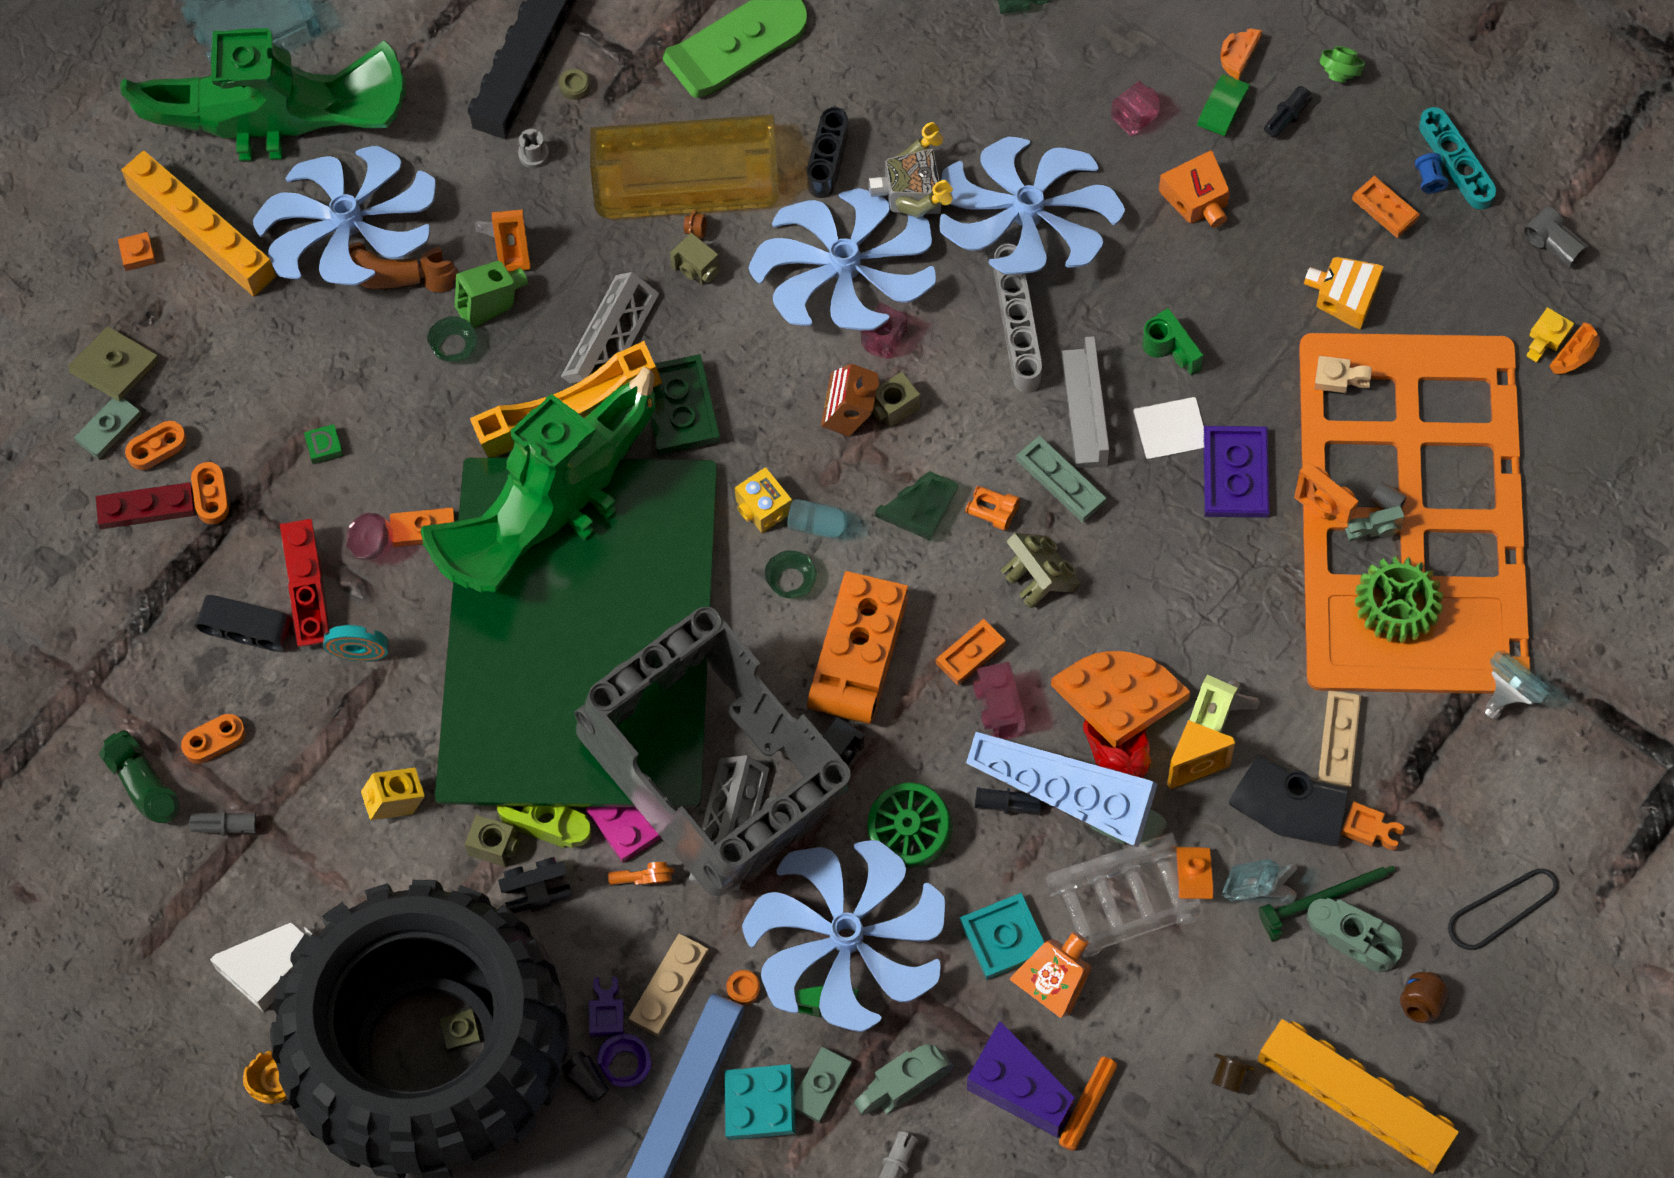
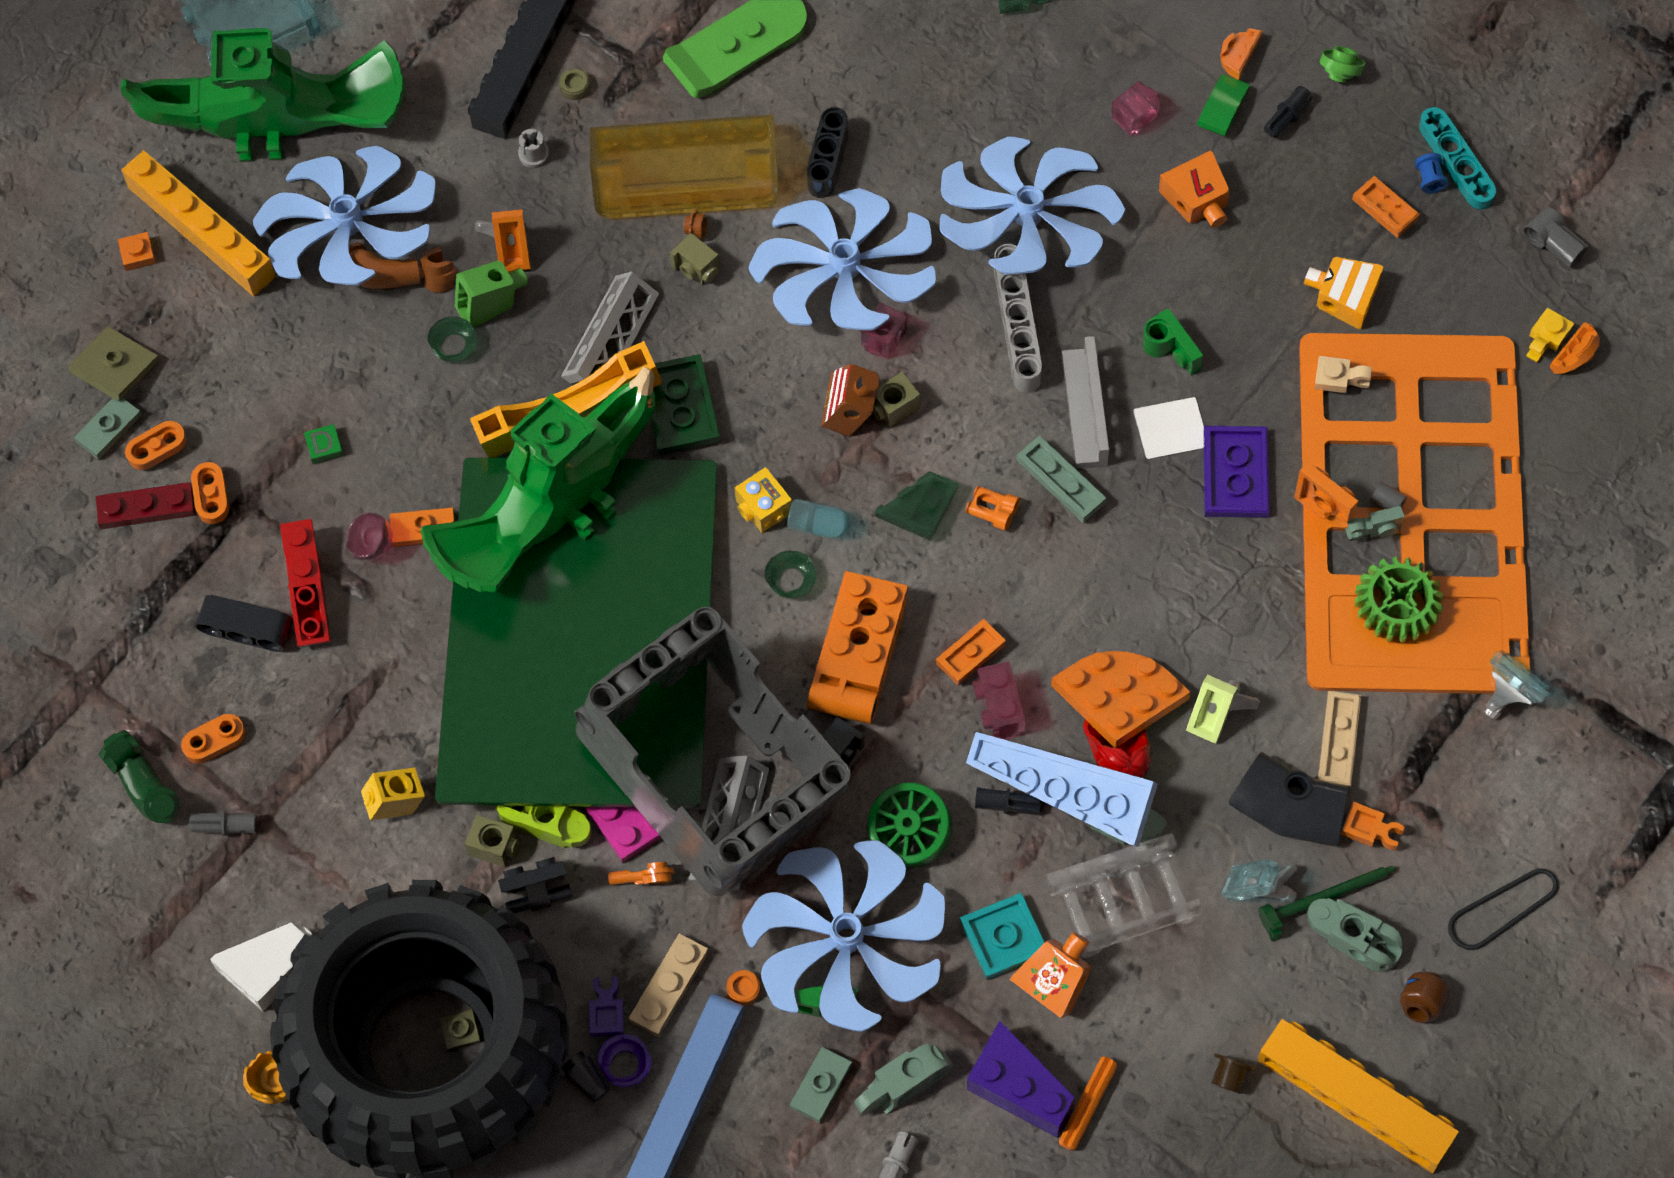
teal tile [323,625,389,662] -> none
teal plate [725,1064,795,1140] -> none
torso [868,122,953,218] -> none
olive plate [1001,533,1081,608] -> none
light orange slope [1167,720,1235,790] -> none
orange plate [1176,847,1213,899] -> none

